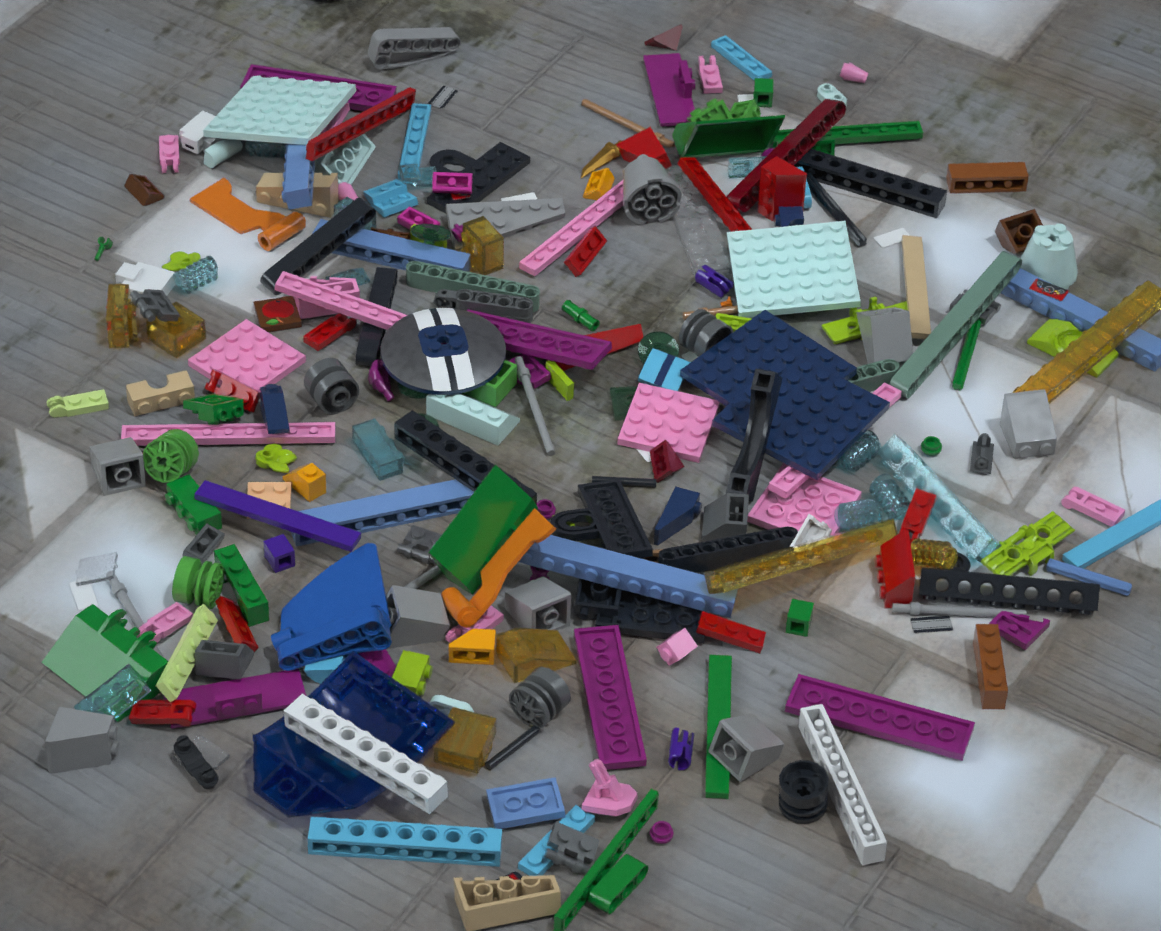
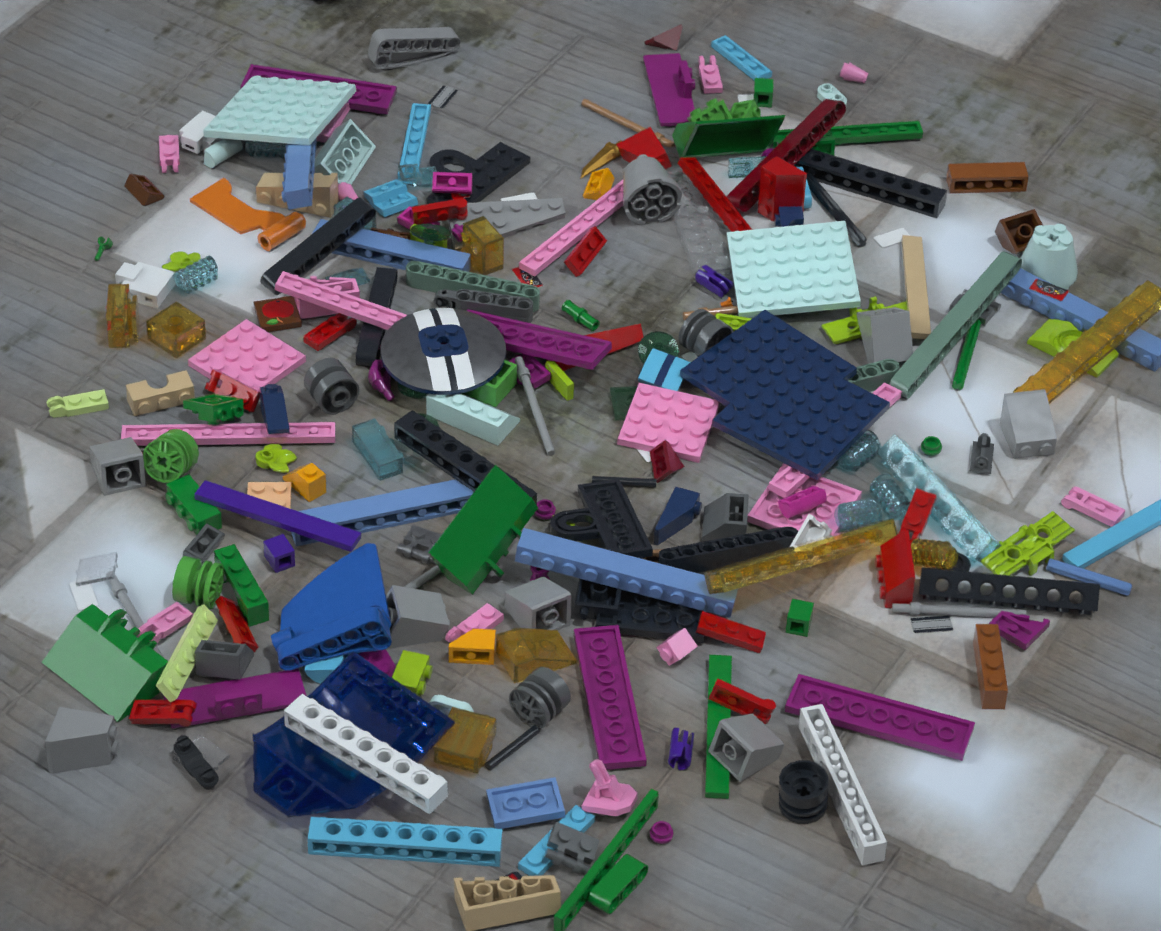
clear light blue brick [74,664,151,720] -> none
dark grey plate [130,289,180,322] -> none
red plate [306,87,416,161] -> none
orange door [441,508,556,628] -> none
black arch [726,369,783,502] -> none
none -> red plate [411,198,468,225]
none -> sticker [512,267,543,287]
none -> red plate [708,679,776,724]
none -> dark pink brick [778,486,827,518]

